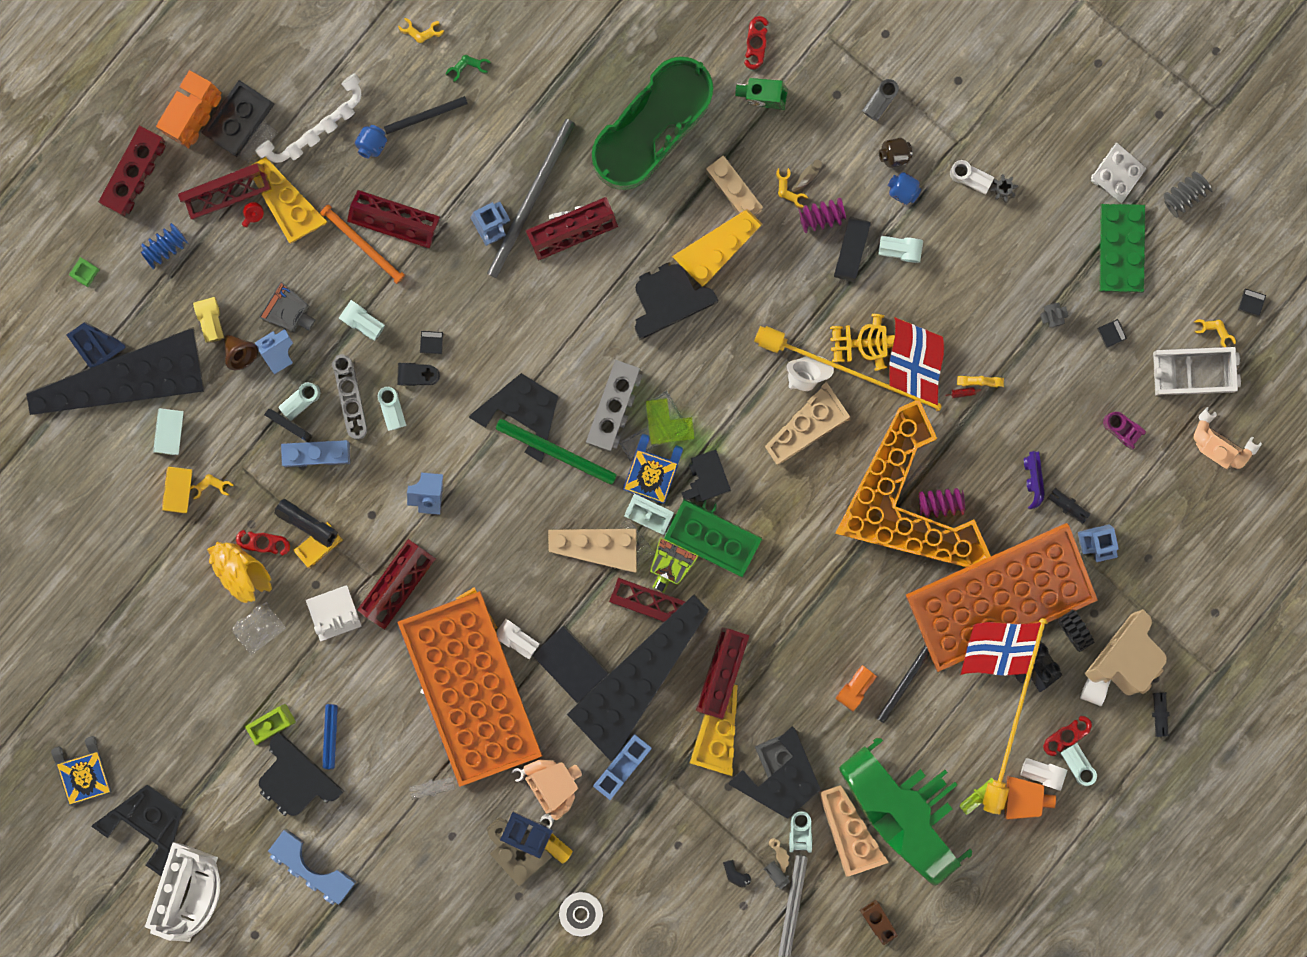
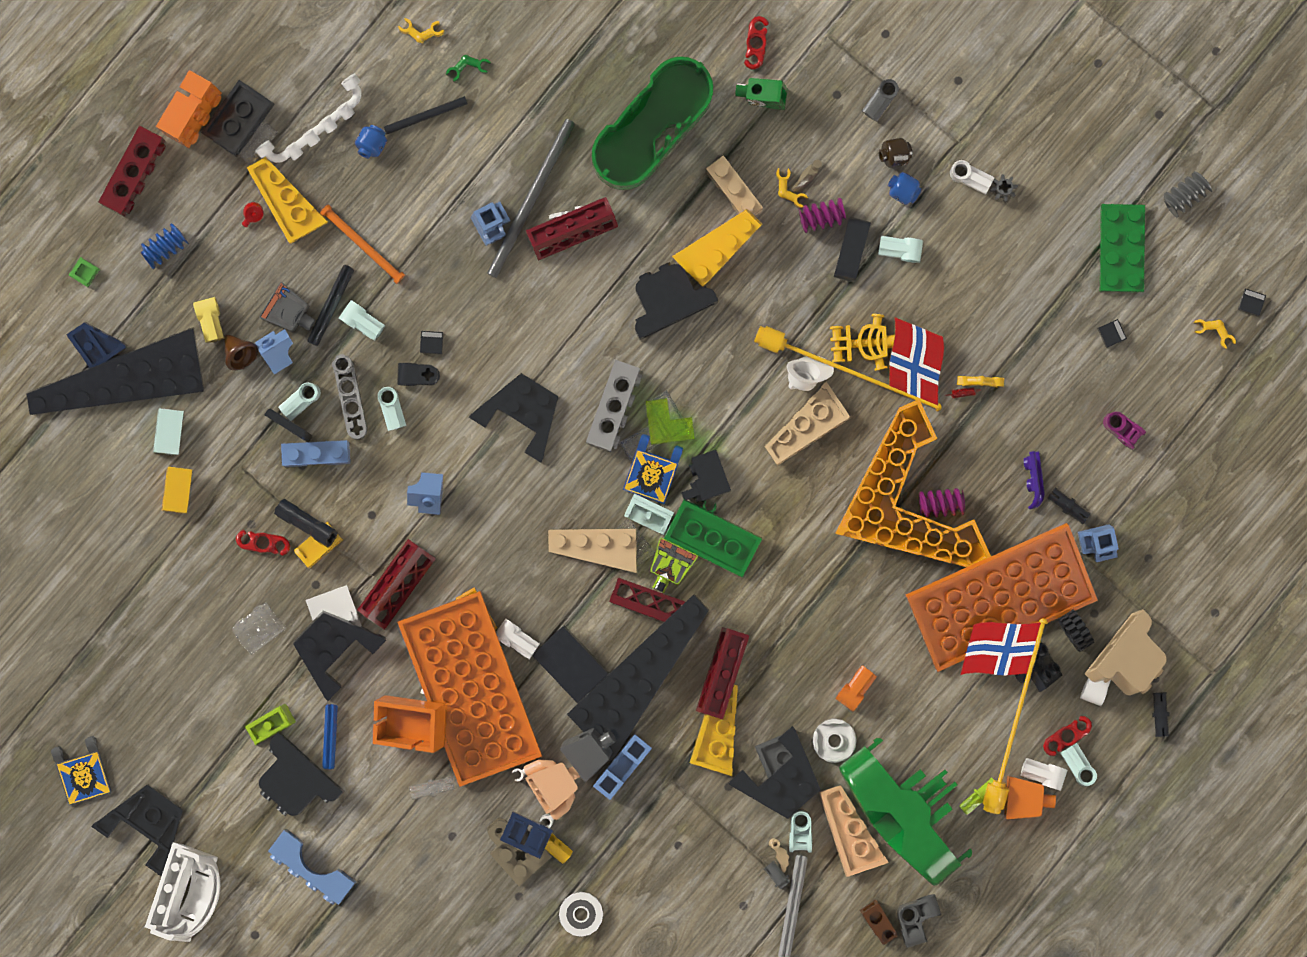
dark red fence [178,163,272,220] -> none
yellow arm [190,474,234,499] -> none
yellow head [207,542,272,603] -> none
dark red fence [347,190,440,249] -> none
green axle [496,419,617,484] -> none
black arm [723,859,751,887] -> none
black bar [877,646,929,723] -> none
dark grey gear [1040,302,1069,328] -> none
white hinge [1091,143,1146,204] -> none
clear door [1153,347,1241,396] -> none
light nougat torso [1194,407,1262,469] -> none
none -> black wing [293,610,386,701]
none -> black axle [308,265,354,346]
none -> orange piece [373,695,446,753]
none -> dark grey torso [560,728,617,782]
none -> white tile [812,719,857,763]
none -> dark grey piece [897,894,941,948]

